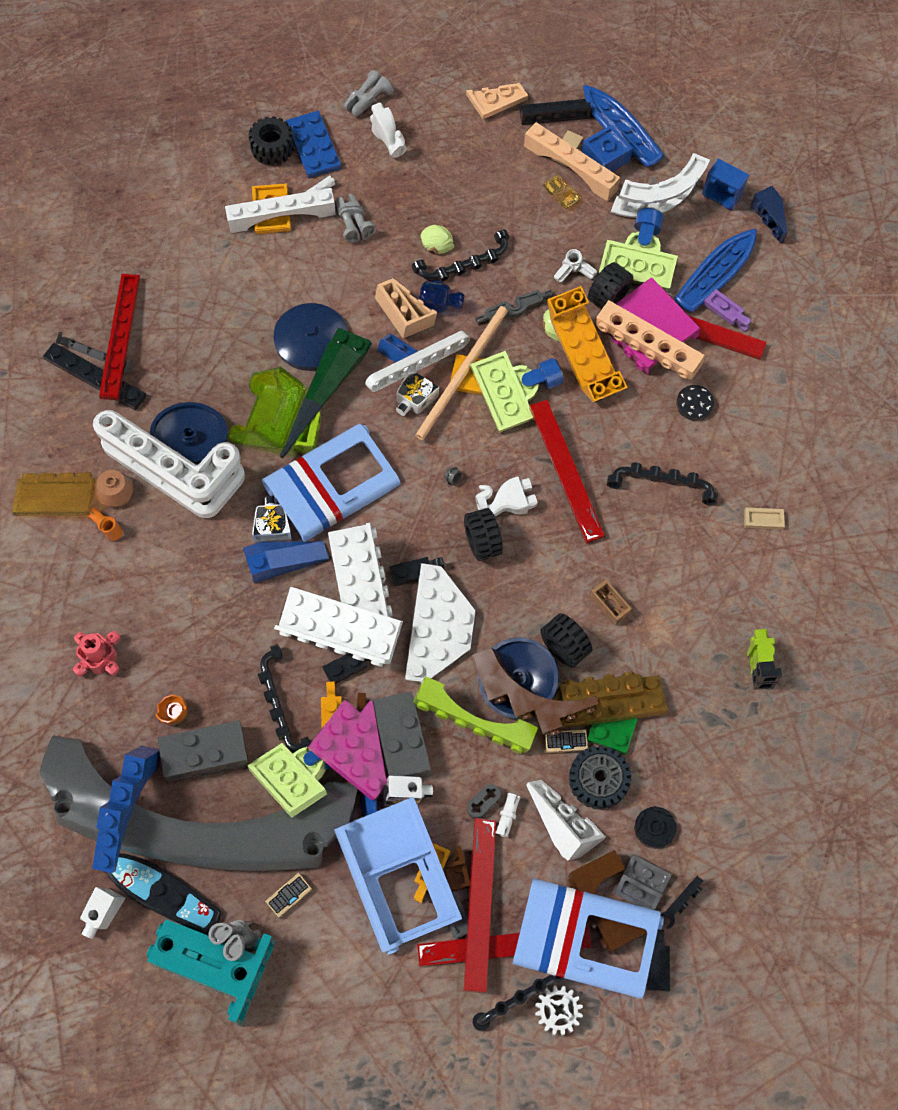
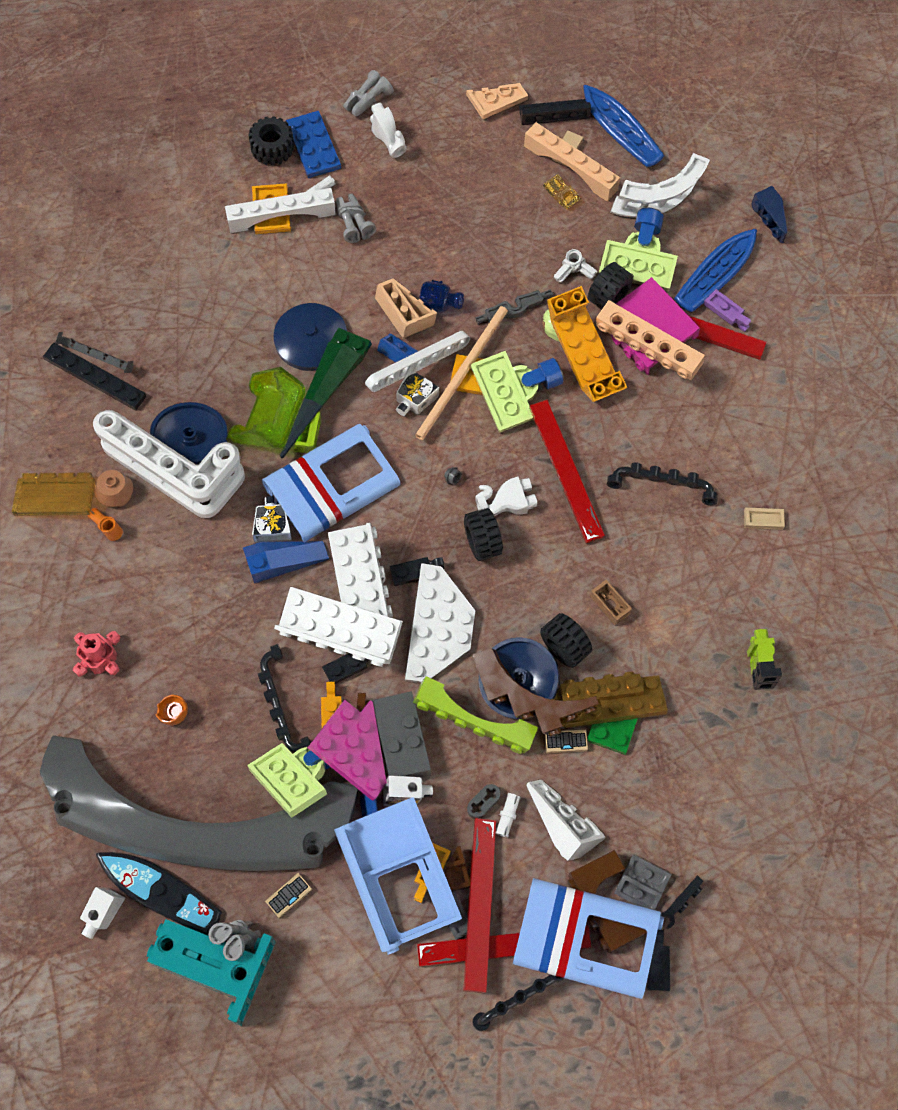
blue arch [92,745,160,873] -> none
red tile [99,274,140,401] -> none
dark grey brick [158,720,249,783] -> none
black bar [411,229,510,282] -> none
yellowish green hair [420,225,454,254] -> none
white gear [535,986,583,1036] -> none
wheel [569,745,631,810] -> none
blue container [582,125,633,172] -> none
black tile [634,806,677,849] -> none
black tile [676,385,714,421] -> none
blue container [702,158,749,211] -> none

